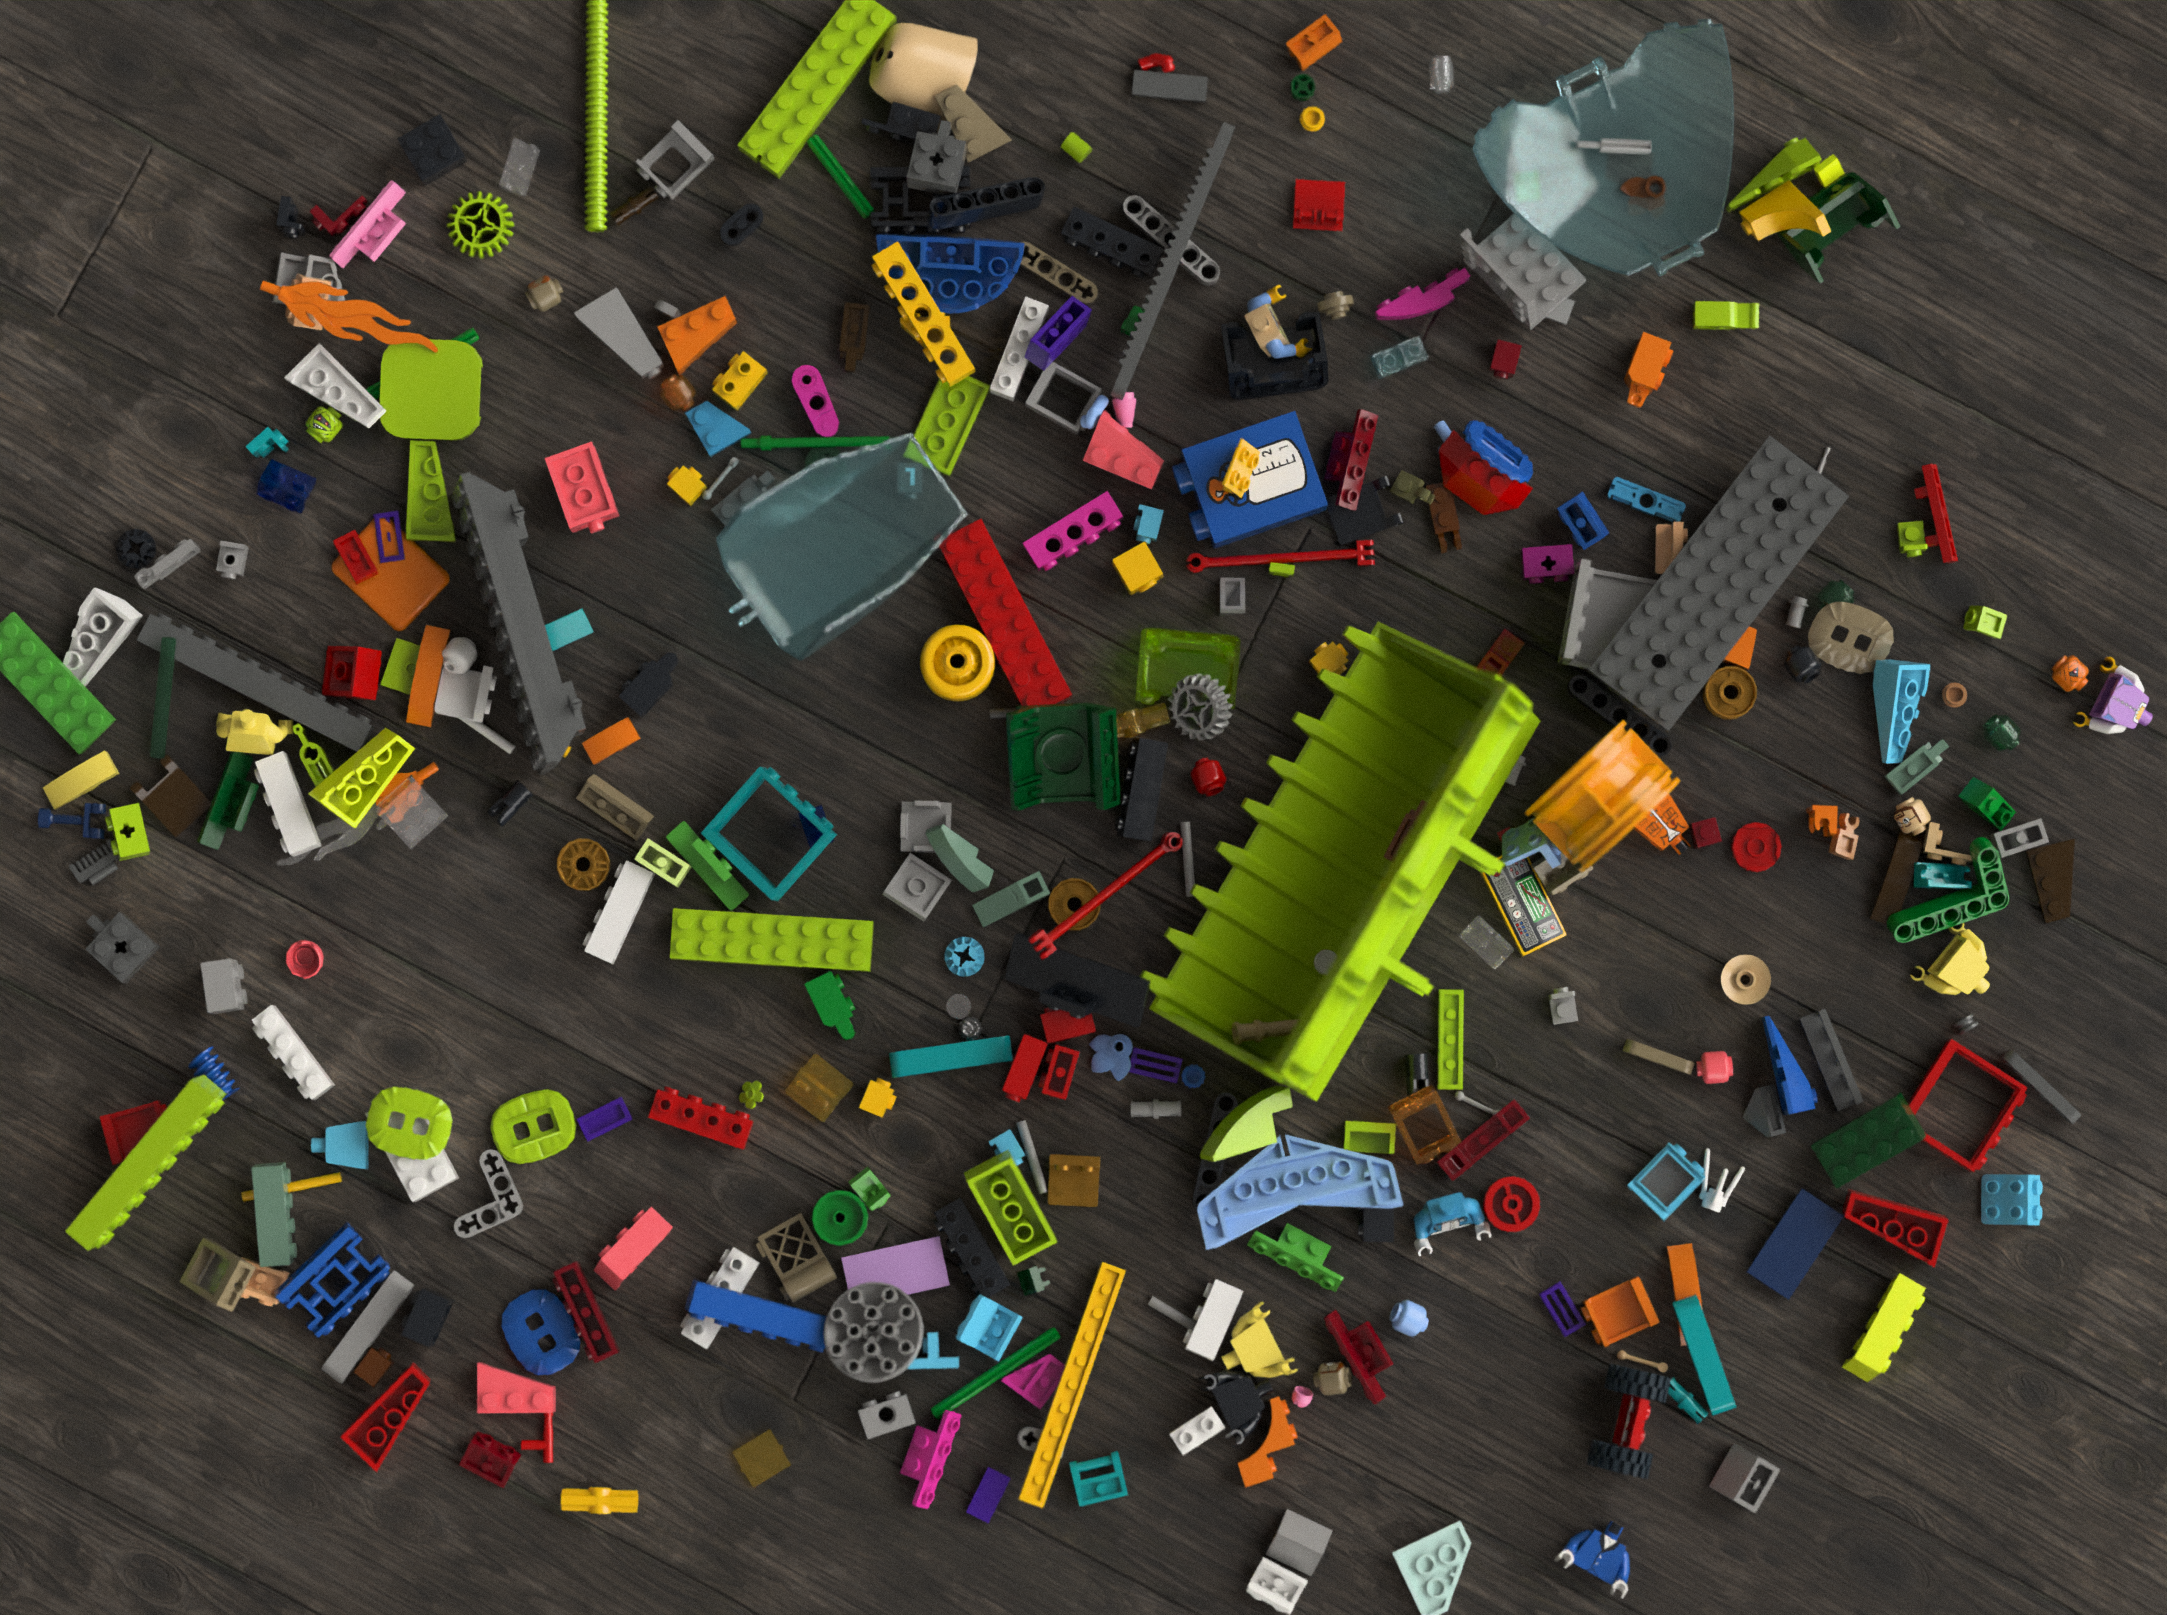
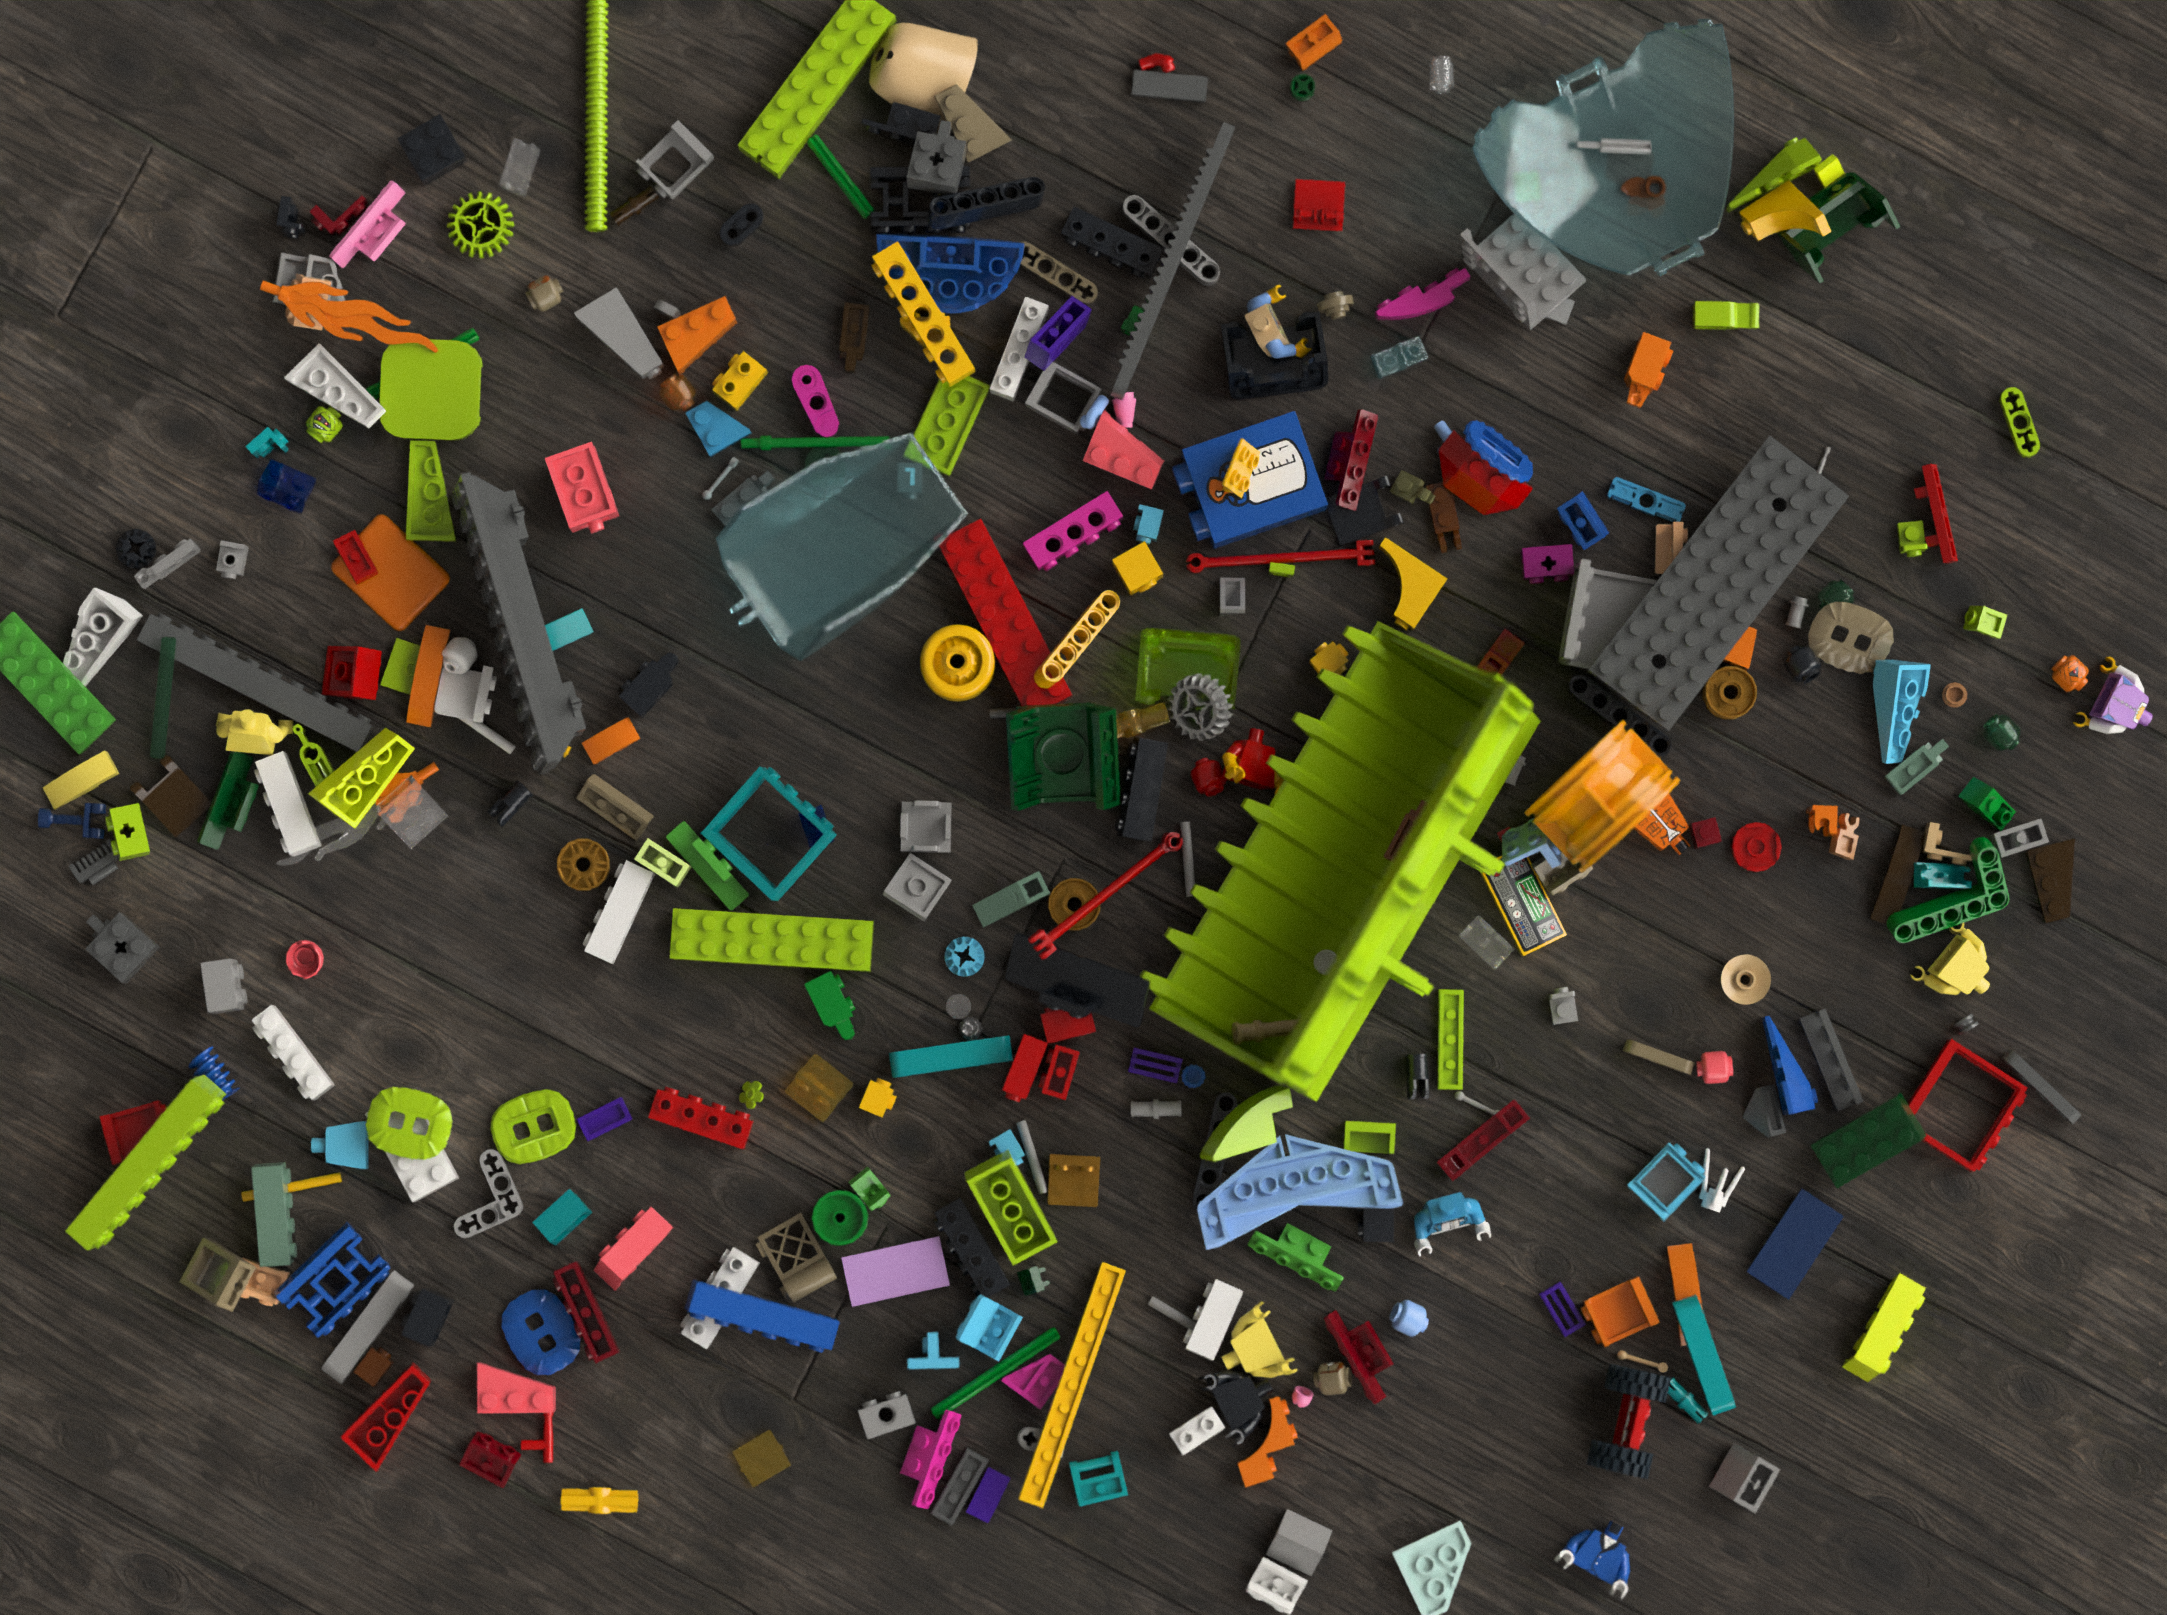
dark purple tile [373,511,405,563] -> none
yellow brick [667,465,707,506] -> none
light grey bracket [824,1282,923,1383] -> none
sand green slope [925,824,994,892] -> none
lime brick [1061,132,1092,163] -> none
medium blue plate [1089,1034,1133,1081] -> none
yellow plate [1300,106,1325,132] -> none
clear orange window [1387,1084,1461,1165] -> none
red wheel [1483,1177,1540,1232] -> none
dark red brick [1489,339,1522,380] -> none
red wedge [1842,1189,1948,1268] -> none
tan head [1894,797,1931,836] -> none
medium azure bracket [1981,1174,2043,1225] -> none
none -> teal hinge [532,1189,592,1246]
none -> dark grey tile [930,1448,989,1526]
none -> yellow beam [1034,590,1120,689]
none -> red torso [1221,728,1284,794]
none -> yellow arch [1379,537,1447,631]
none -> lime beam [1999,387,2040,458]

